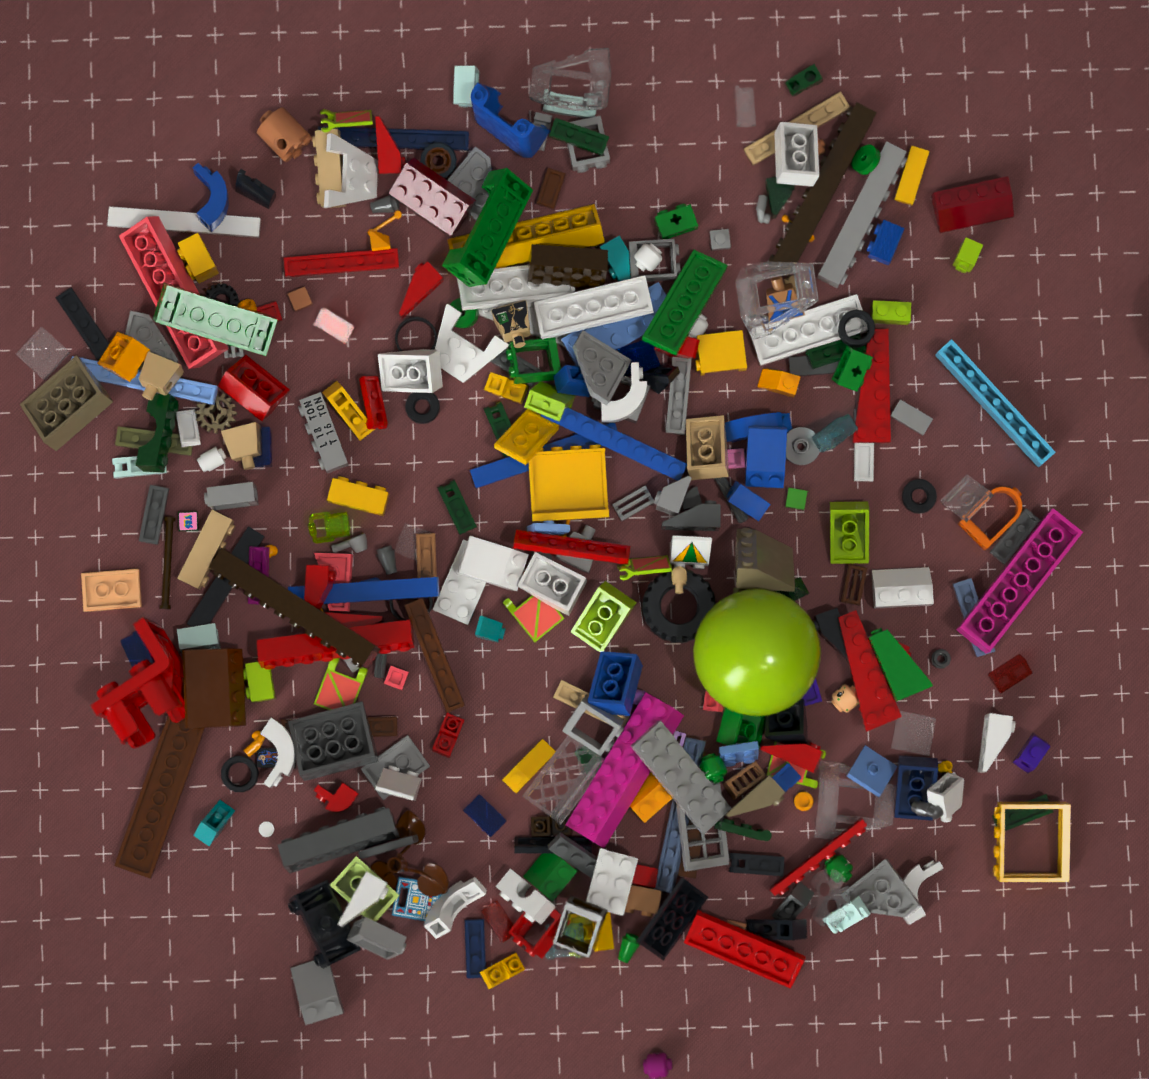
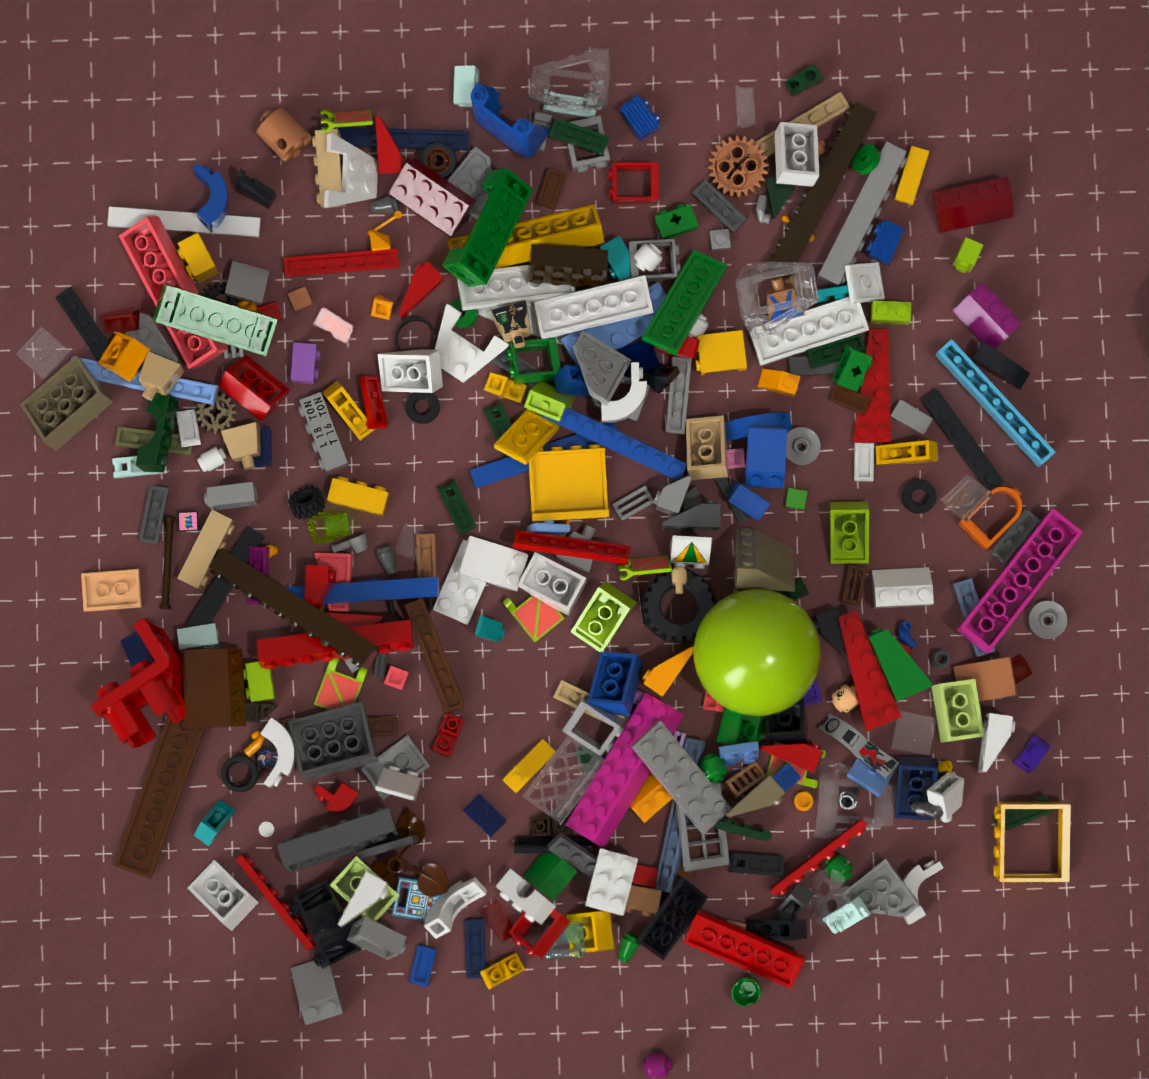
dark brown window [553,896,608,958] -> none
clear light blue brick [812,414,858,453] -> none
black tyre [838,309,875,348] -> none
none -> clear red slope [101,308,140,334]
none -> white slope [188,860,259,931]
none -> light grey slope [224,261,269,305]
none -> red plate [235,854,315,951]
none -> dark brown slope [245,702,277,723]
none -> black tyre [288,486,326,520]
none -> medium lavender brick [290,342,321,385]
none -> light orange slope [371,294,393,320]
none -> blue tile [409,944,437,987]
none -> red window [609,162,659,204]
none -> blue brick [620,95,661,141]
none -> light orange slope [642,646,694,699]
none -> dark grey plate [692,179,747,233]
none -> nougat gear [708,135,770,198]
none -> green hair [731,976,761,1007]
none -> teal plate [810,285,849,303]
none -> piece [818,713,899,779]
none -> reddish brown tile [829,384,872,417]
none -> dark grey cone [839,786,860,810]
none -> white tile [845,262,885,304]
none -> yellow slope [875,440,938,465]
none -> blue arm [898,621,917,650]
none -> black plate [921,389,1004,493]
none -> yellowish green slope [932,679,984,743]
none -> magenta slope [952,282,1022,349]
none -> nougat tile [954,657,1017,702]
none -> black slope [972,342,1030,390]
none -> light grey dish [1029,601,1067,639]

